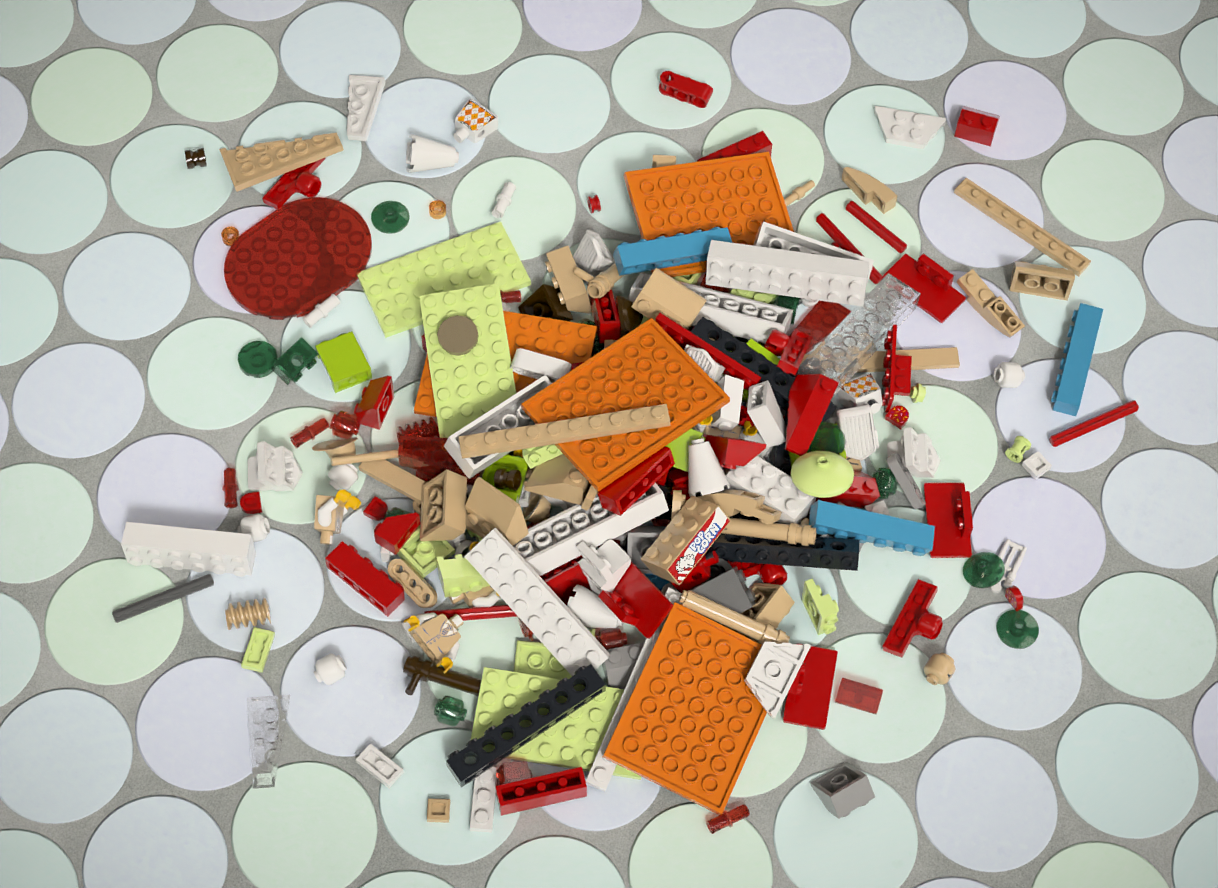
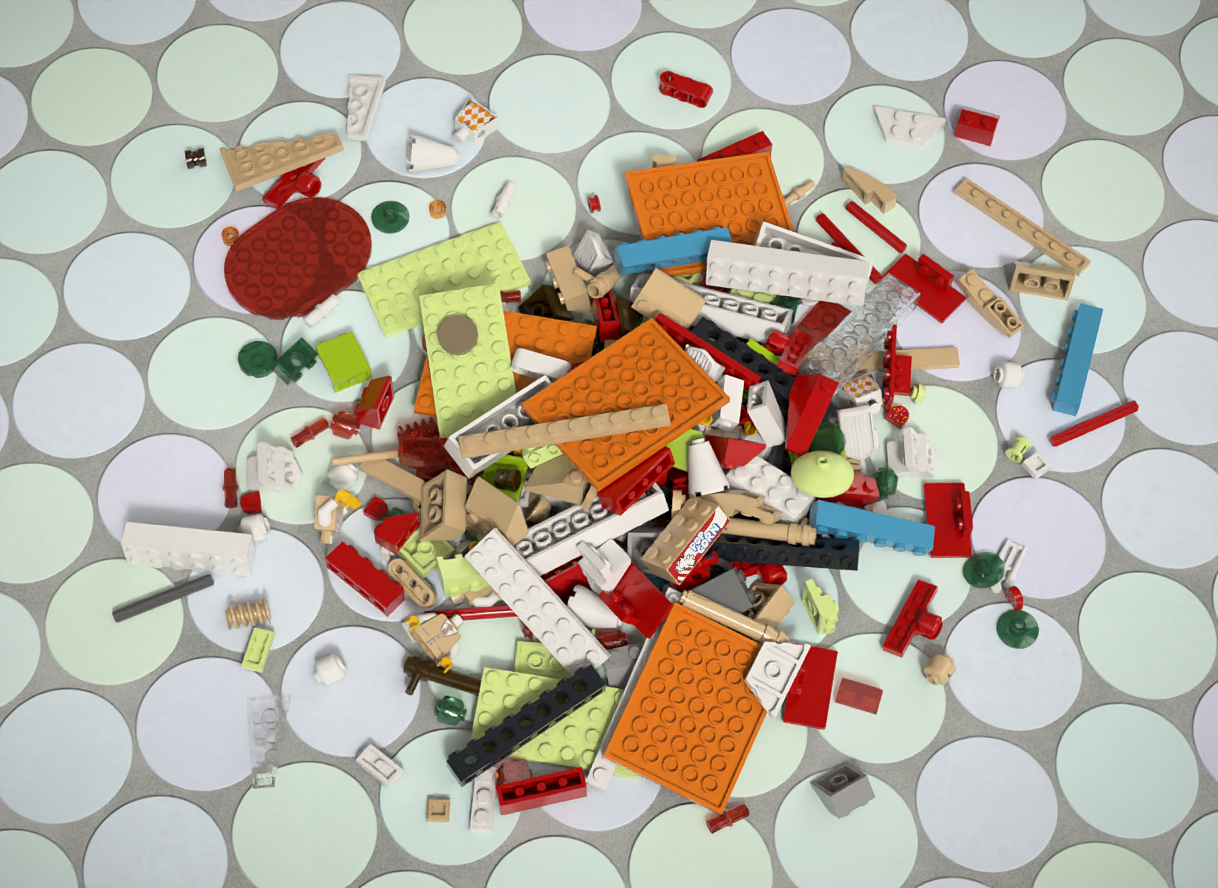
tan piece [312,437,358,459] -> none
light grey beam [886,453,926,510] -> none

